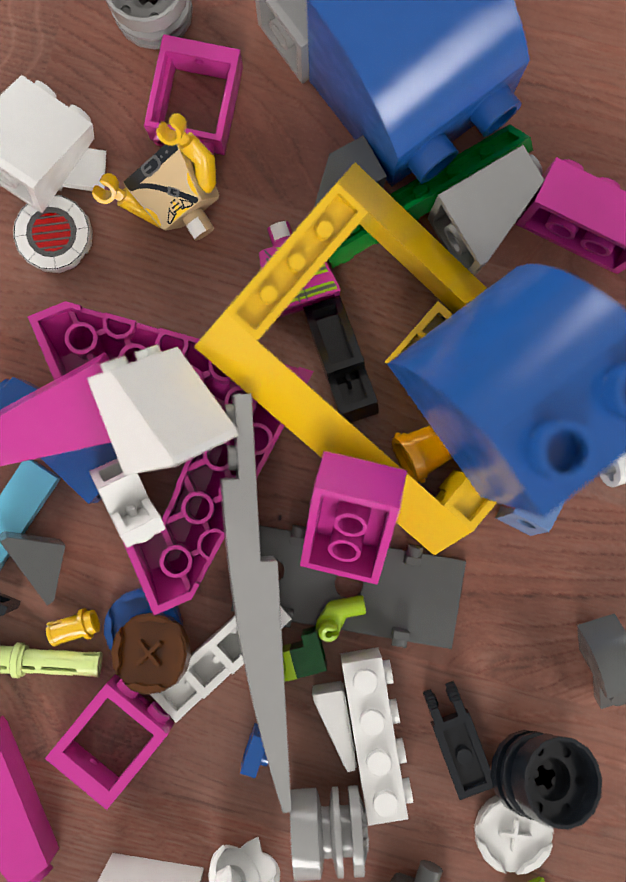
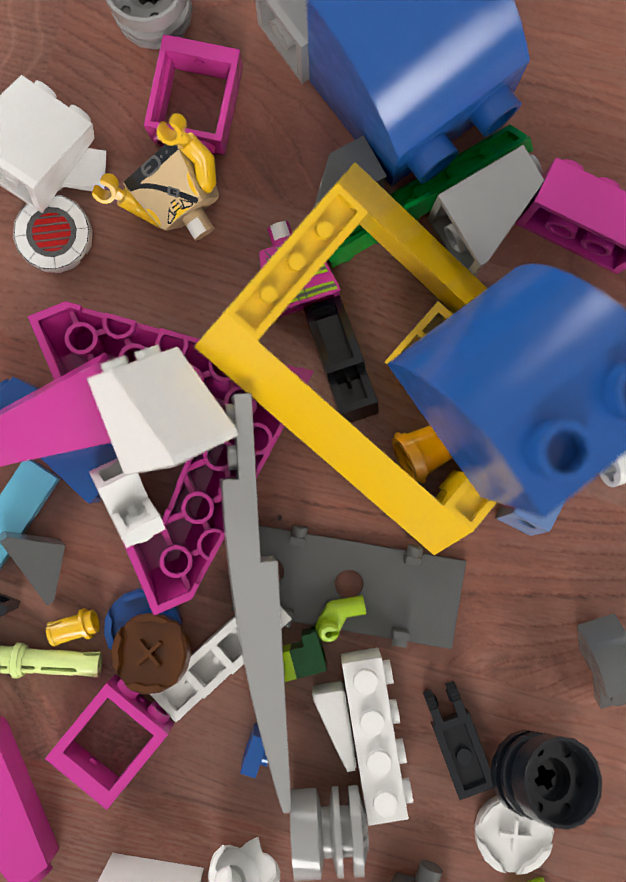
dark pink brick [300,451,407,585] -> none

